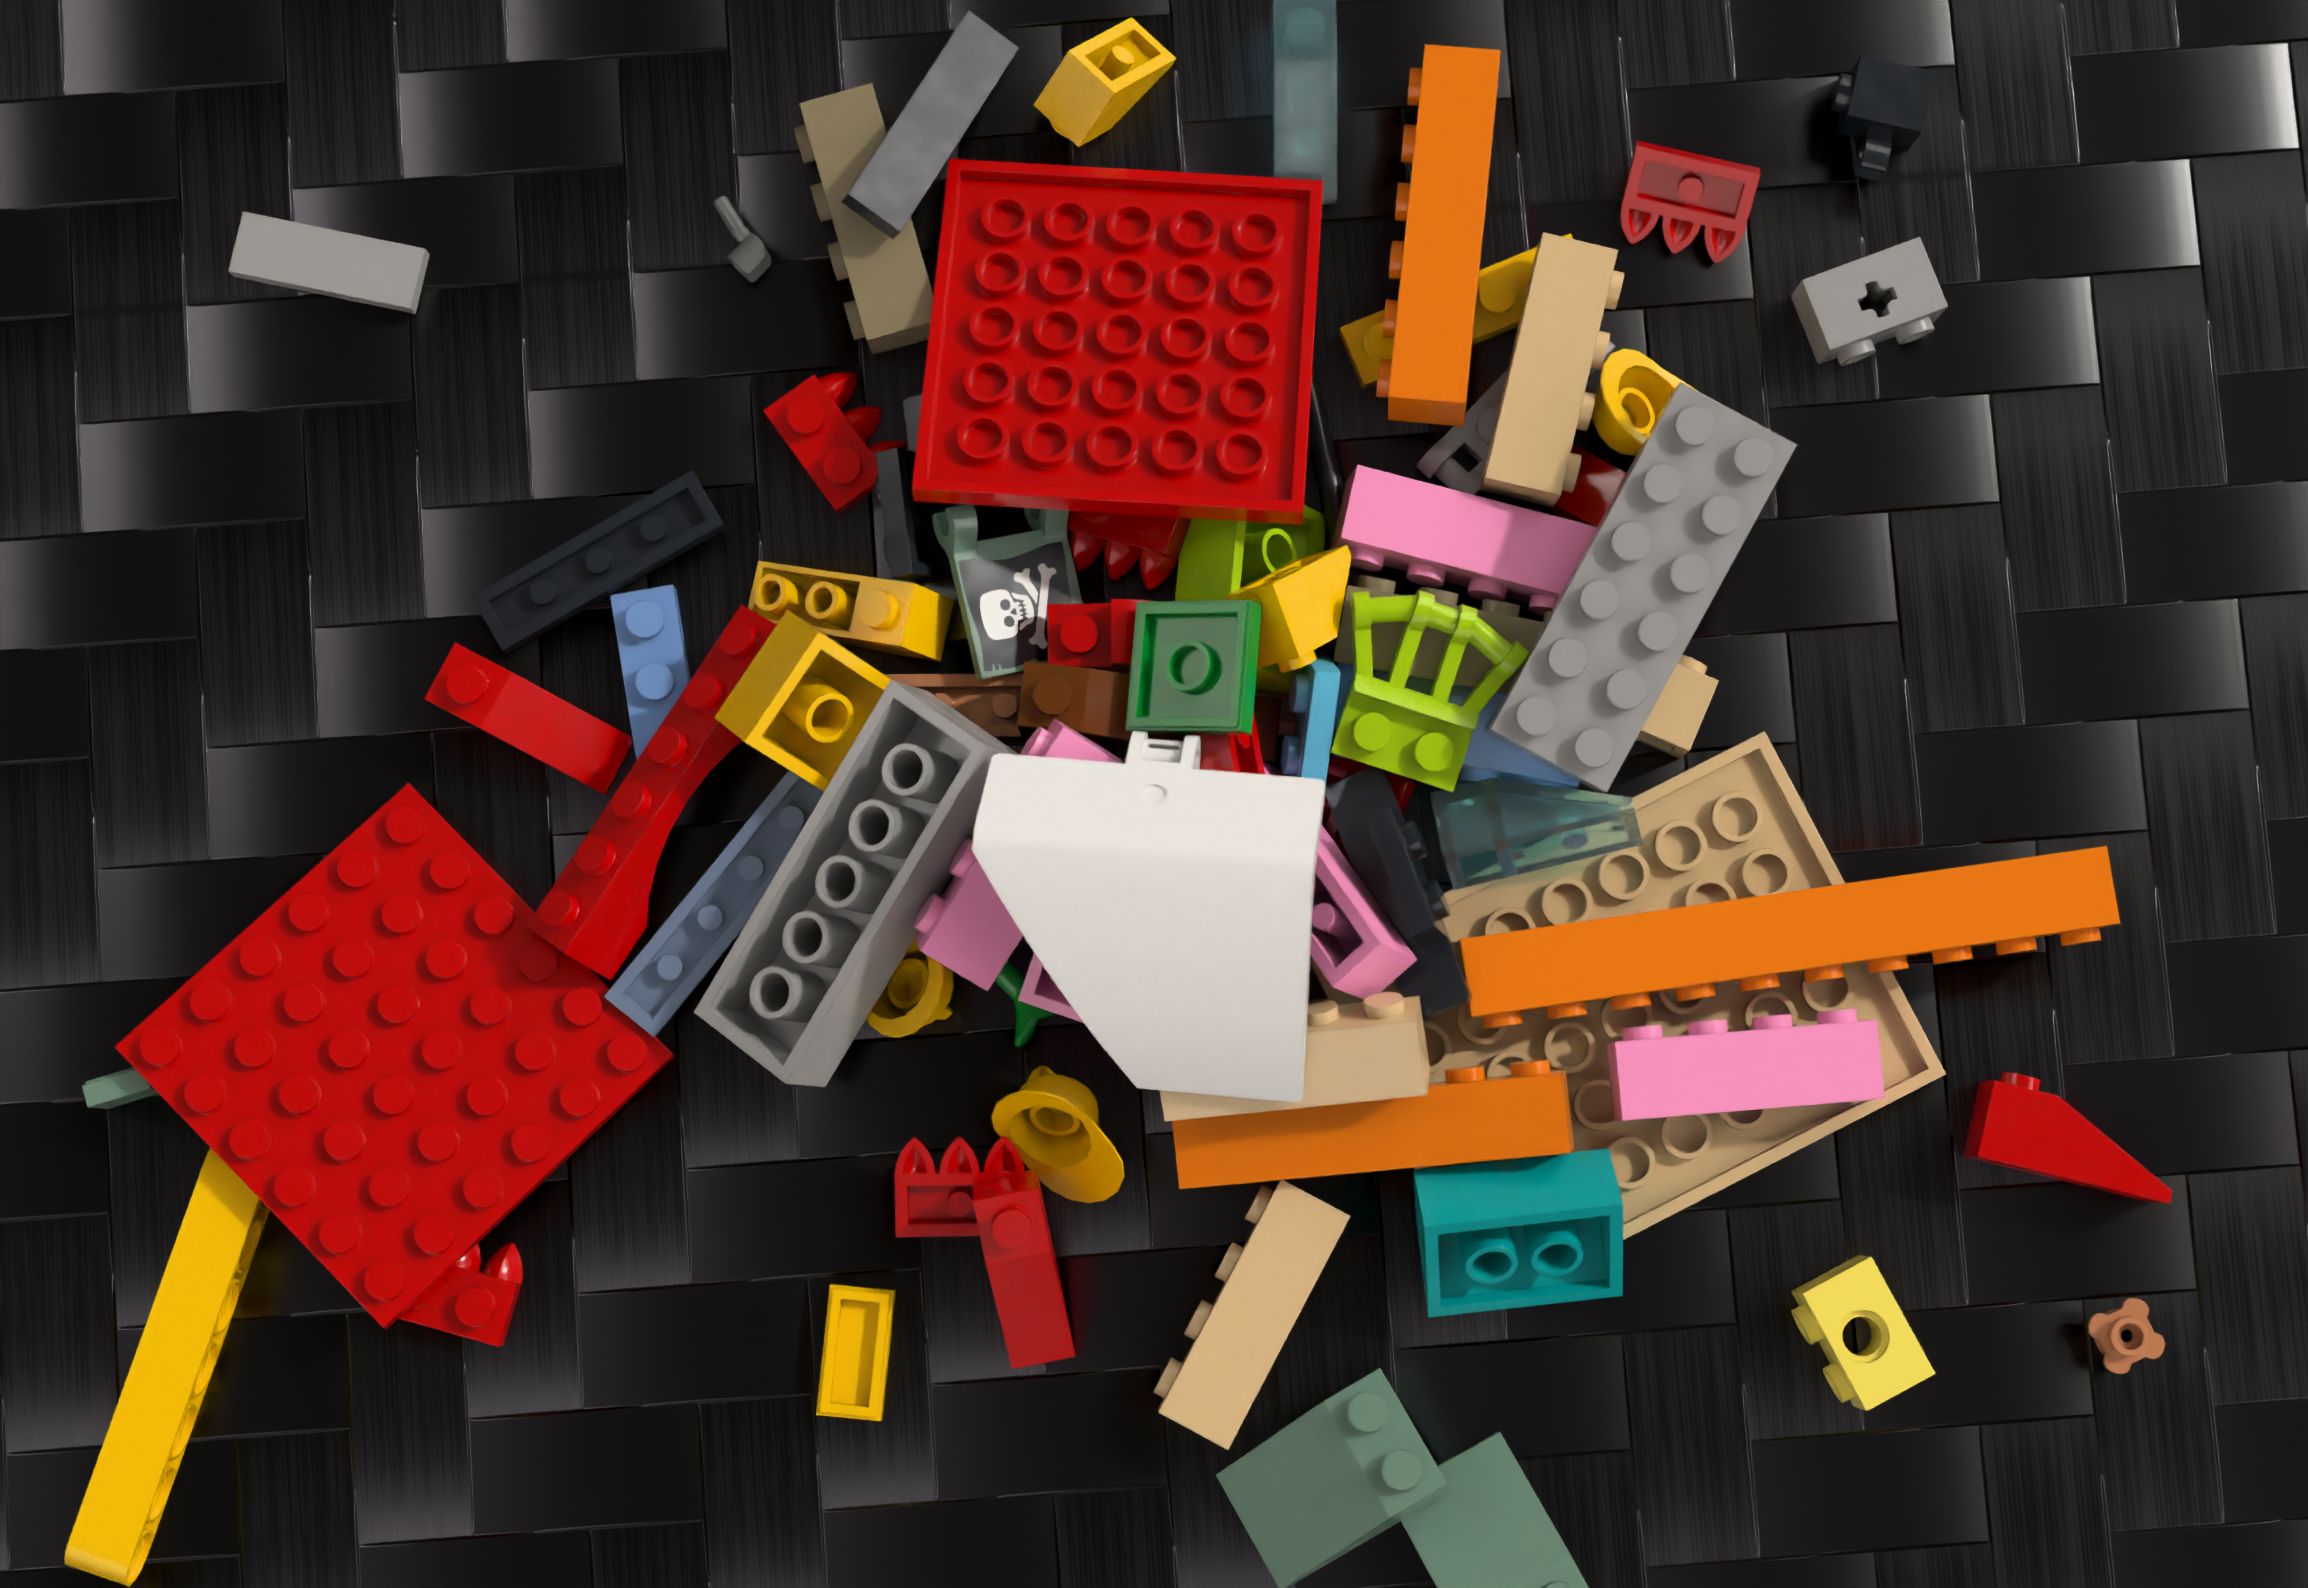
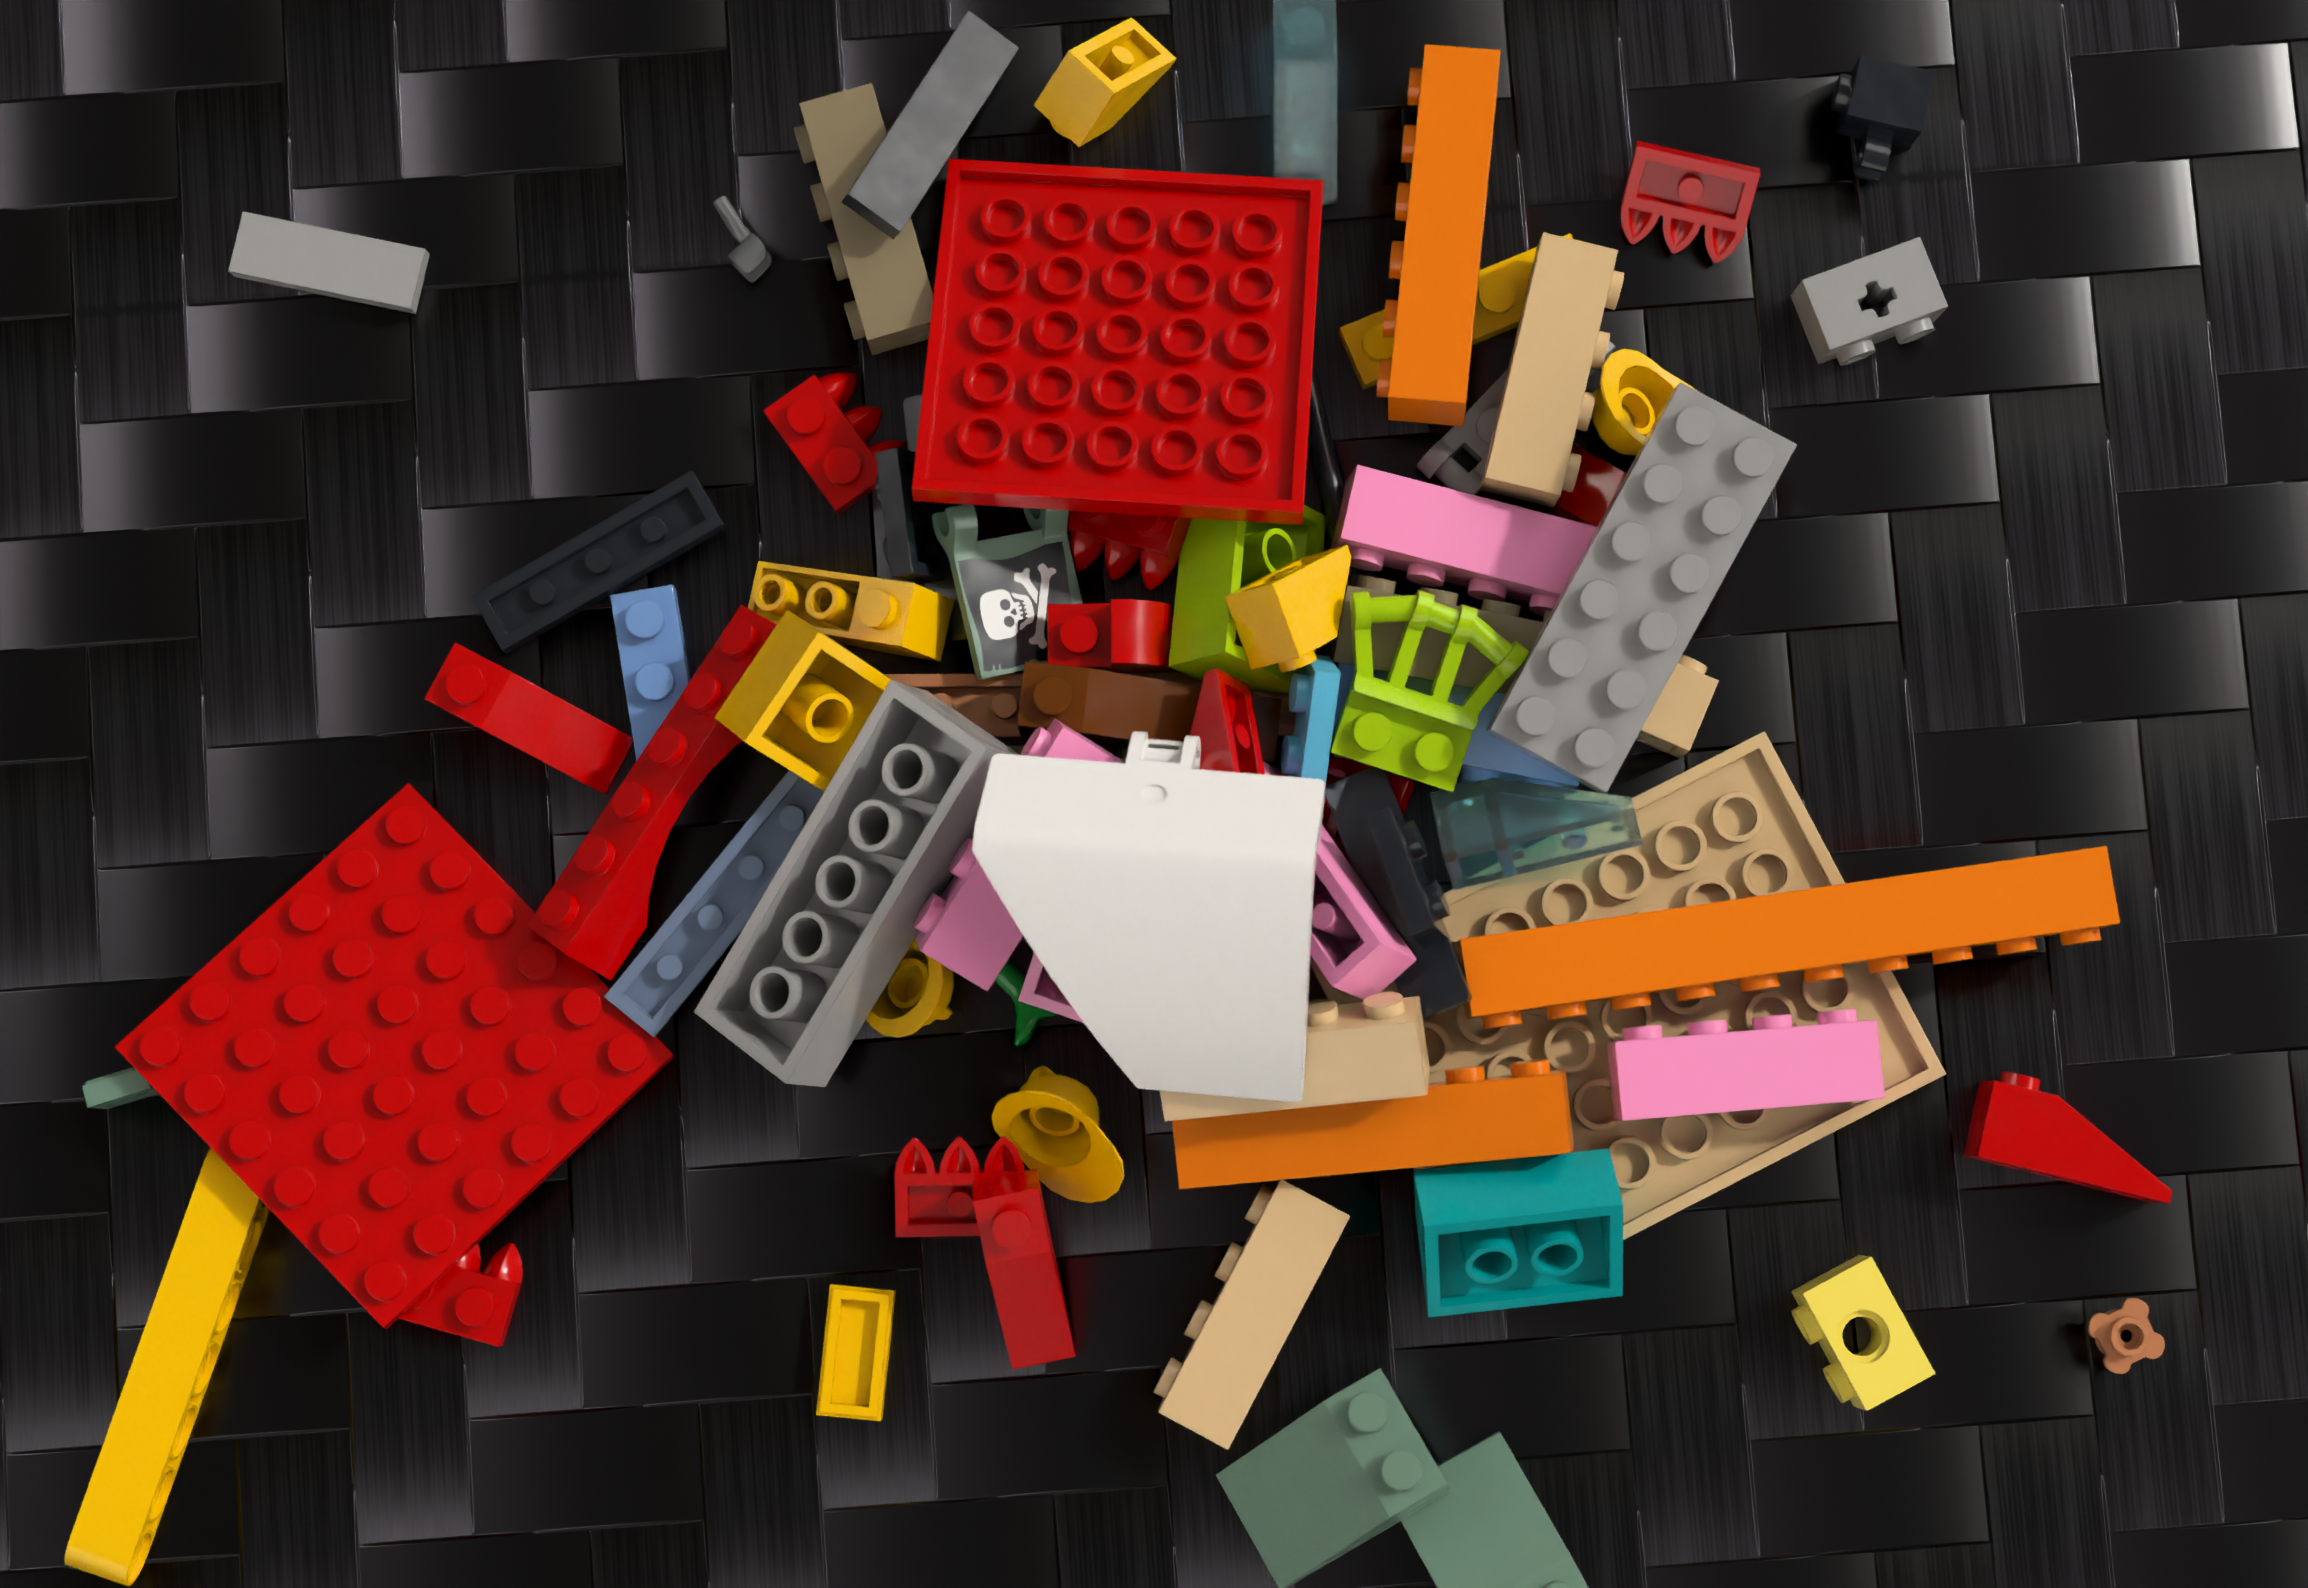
green tile [1126,600,1262,735] -> none

